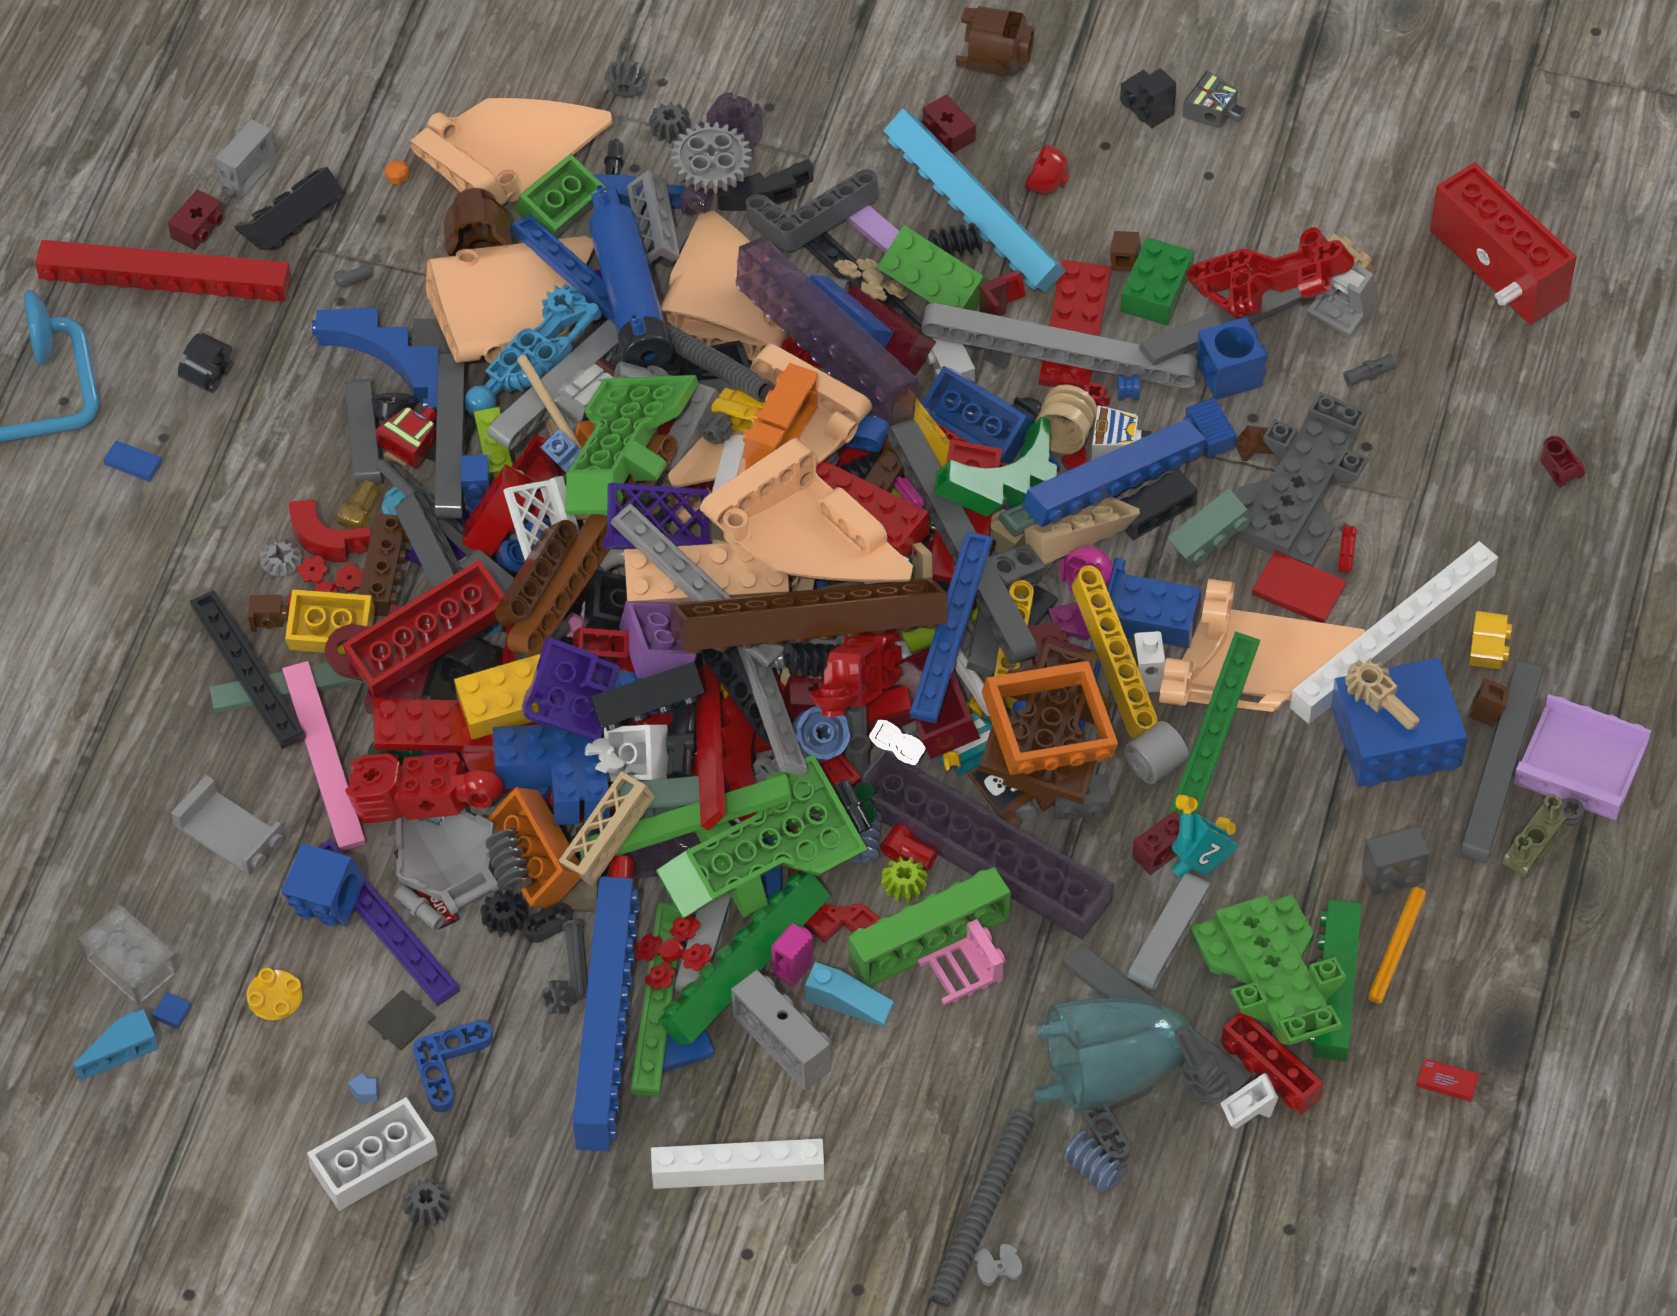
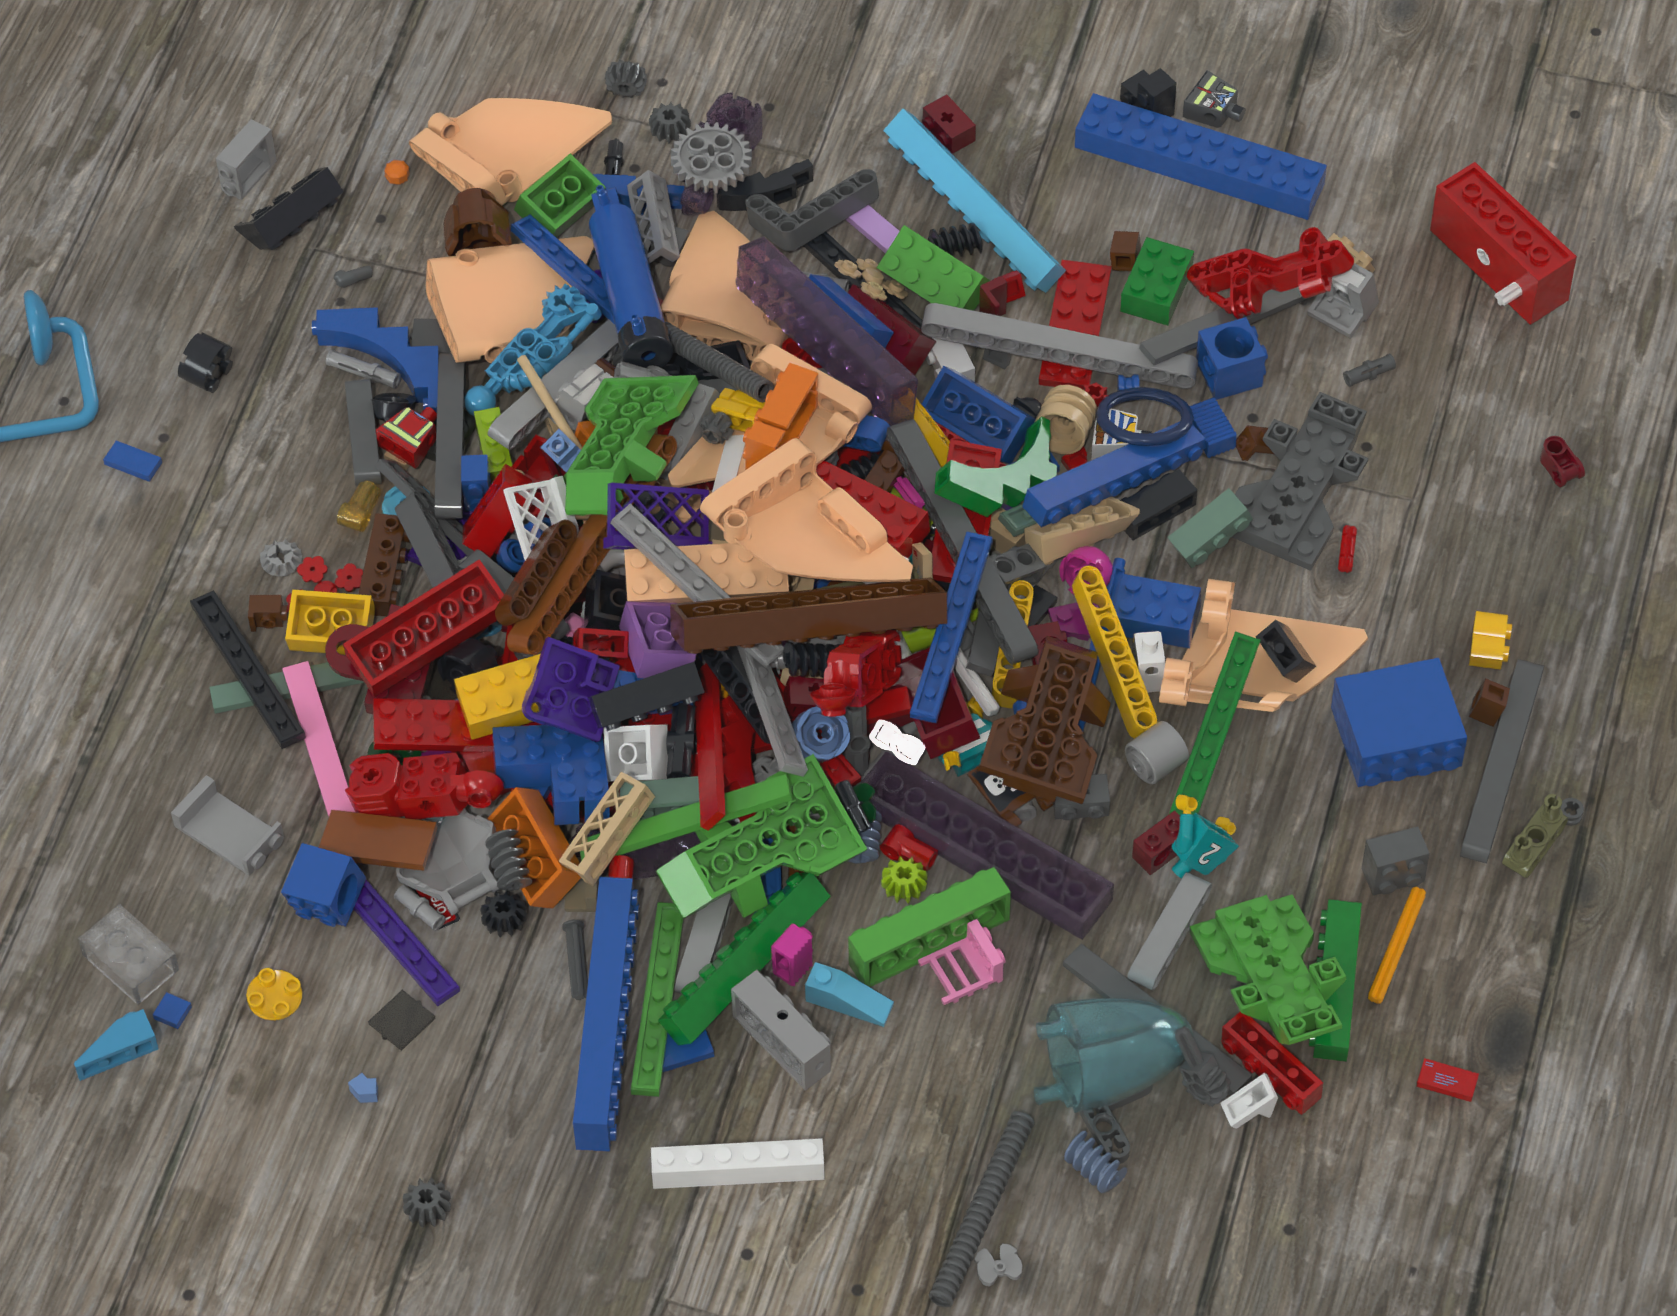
red brick [35,240,291,302] -> none
dark red brick [168,189,224,250] -> none
red arch [289,499,371,563] -> none
white brick [307,1097,438,1211] -> none
blue beam [413,1021,493,1113] -> none
black beam [523,903,572,943] -> none
dark grey gear [541,980,576,1014] -> none
white piece [585,738,625,773] -> none
red plant [635,915,711,991] -> none
red tile [805,904,881,943] -> none
reddish brown piece [955,6,1034,76] -> none
orange window [981,661,1118,775] -> none
red cylinder [1024,143,1070,194] -> none
red tile [1252,551,1346,623] -> none
white brick [1290,541,1498,724] -> none
tan gear [1345,658,1420,730] -> none
lavender panel [1513,694,1651,821] -> none
none -> dark orange tile [319,810,438,871]
none -> light grey pin [326,349,401,389]
none -> blue brick [1075,93,1327,220]
none -> dark blue wedge [1095,387,1194,446]
none -> black brick [1255,620,1316,683]

